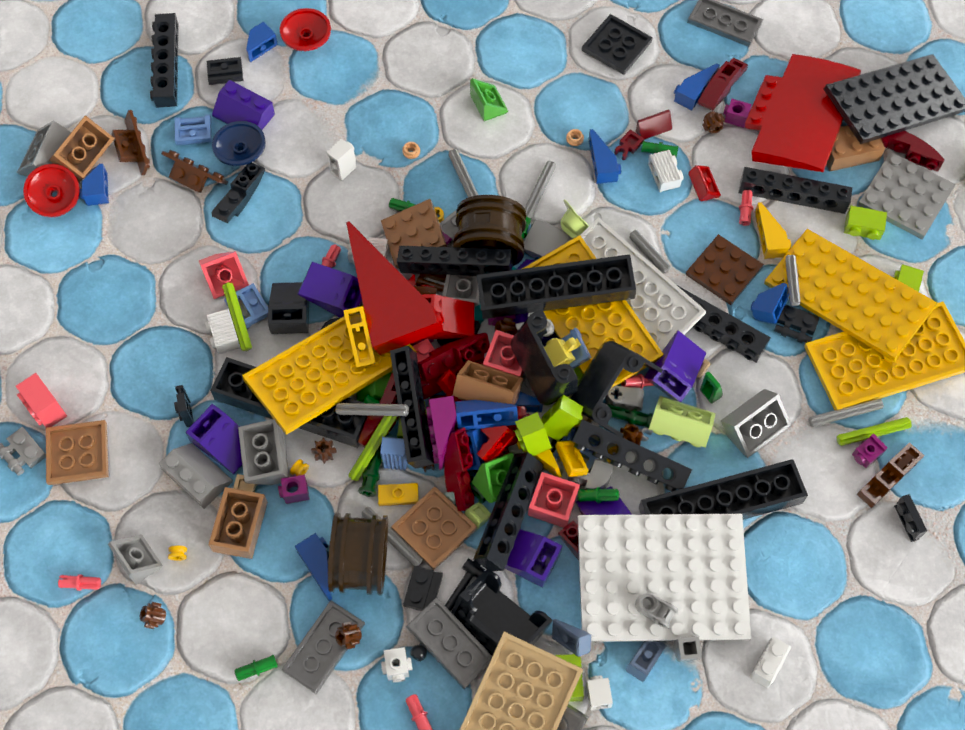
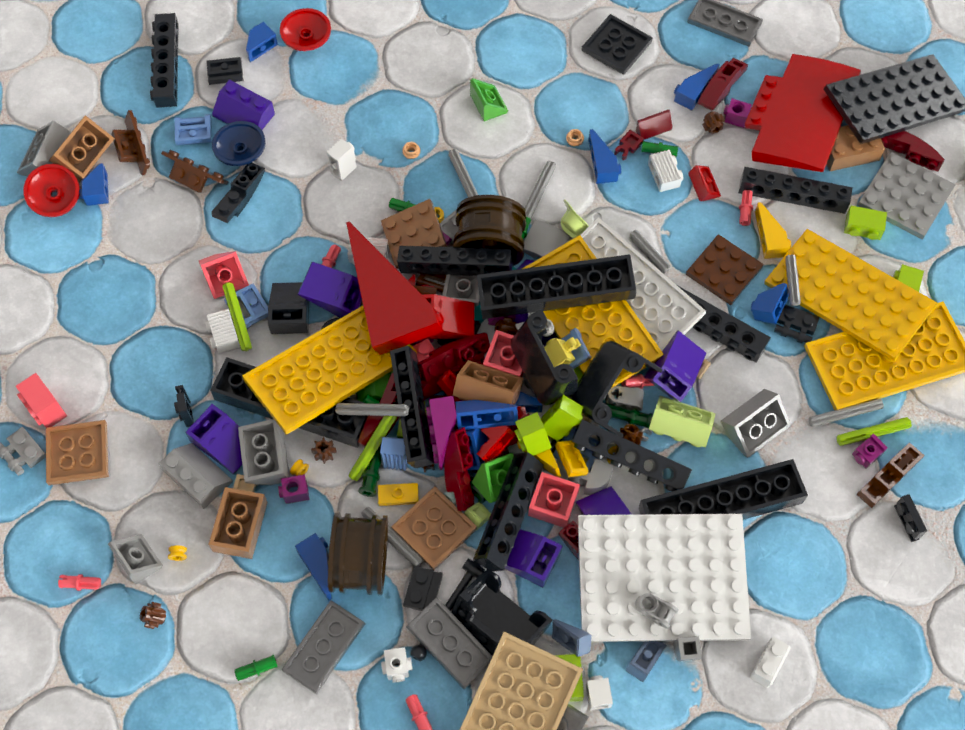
reddish brown gear [335,622,362,650] -> none
yellow slope [344,306,376,368] -> none
green axle [578,487,619,503] -> none
green slope [700,371,723,403] -> none

